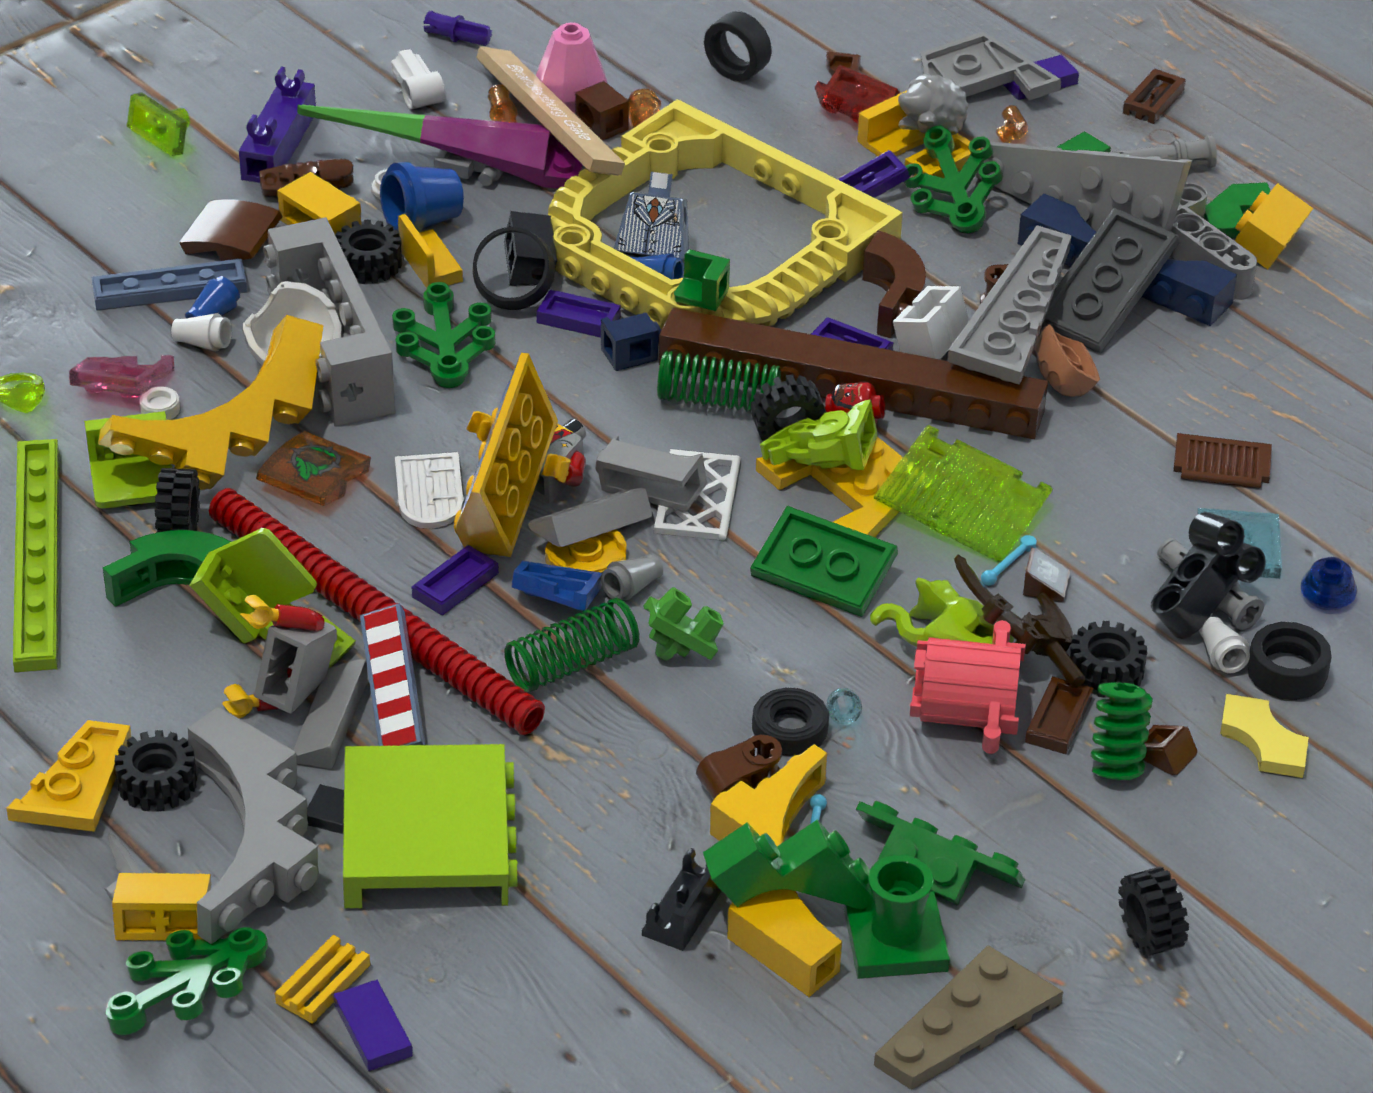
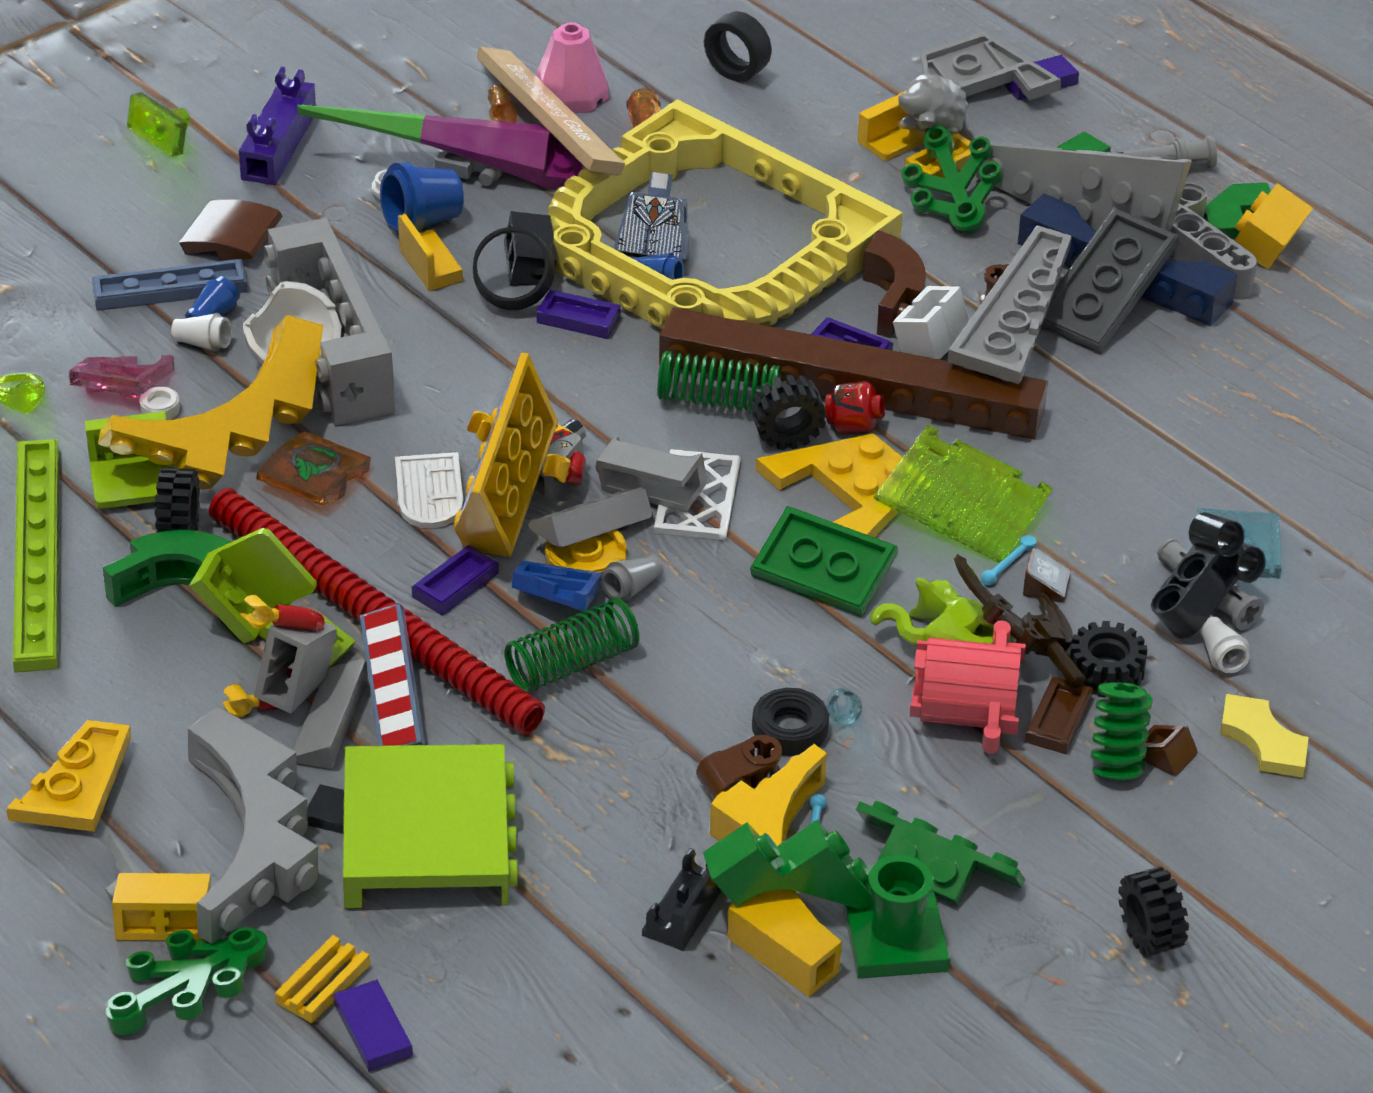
black tyre [114,730,197,812] -> none
reddish brown hinge [260,158,353,196] -> none
yellow brick [277,172,361,234] -> none
black tyre [335,220,402,284] -> none
white piece [391,49,445,109] -> none
green plant [392,282,496,388] -> none
dark purple axle [423,11,492,46] -> none
reddish brown brick [575,81,629,141] -> none
dark blue brick [601,313,661,371] -> none
bright green hips [643,587,724,660] -> none
green panel [674,249,730,311] -> none
lime piece [760,400,878,470] -> none
clear red bracket [814,65,900,124] -> none
reddish brown tile [826,52,861,85] -> none
dark purple tile [838,150,910,198] -> none
dark tan wing [874,945,1063,1090] -> none
clear orange arm [996,105,1028,143] -> none
nougat piece [1032,324,1100,397] -> none
reddish brown tile [1123,68,1186,124] -> none
reddish brown window [1173,433,1272,488] -> none
black tyre [1247,622,1332,700] -> none
clear blue cone [1300,557,1357,610] -> none

